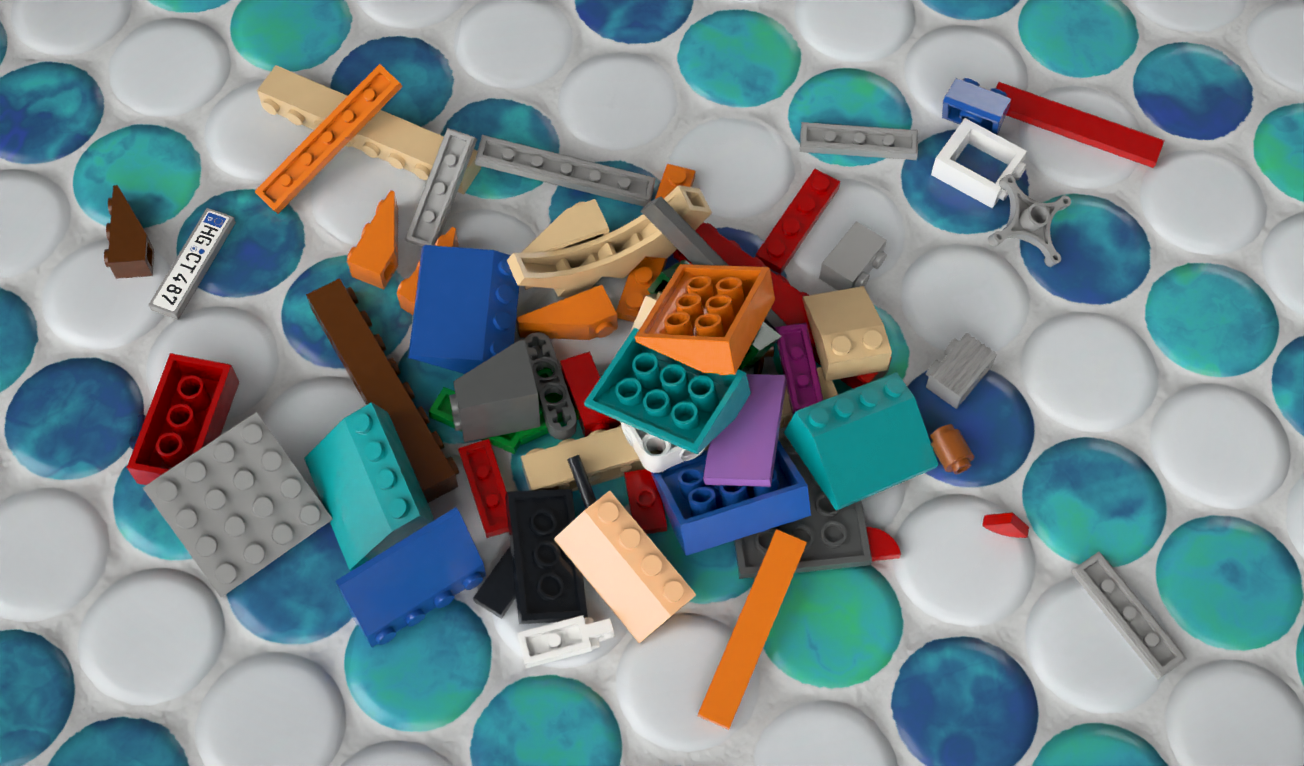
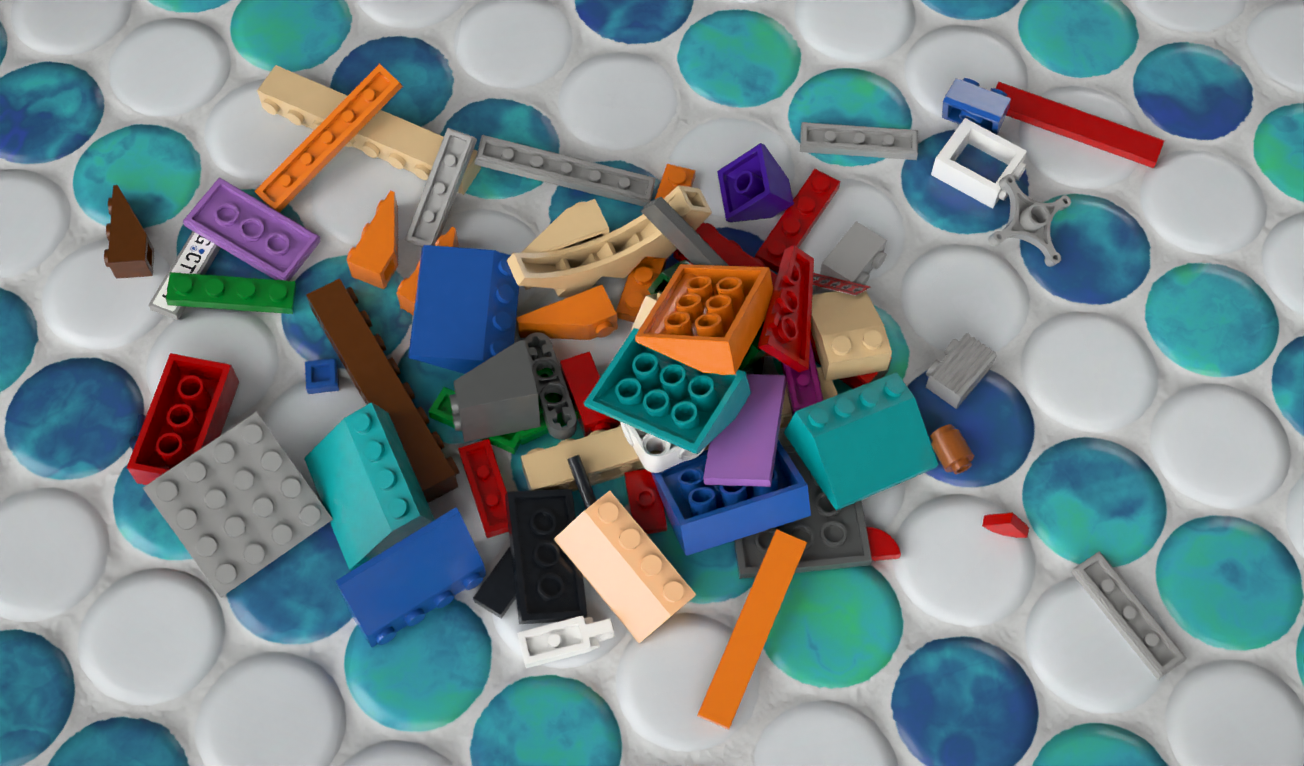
none -> green plate [166,272,296,314]
none -> medium lavender tile [183,177,321,281]
none -> blue tile [305,358,339,394]
none -> dark purple slope [717,143,794,223]
none -> red wing [758,245,814,372]
none -> red sticker [813,273,871,296]

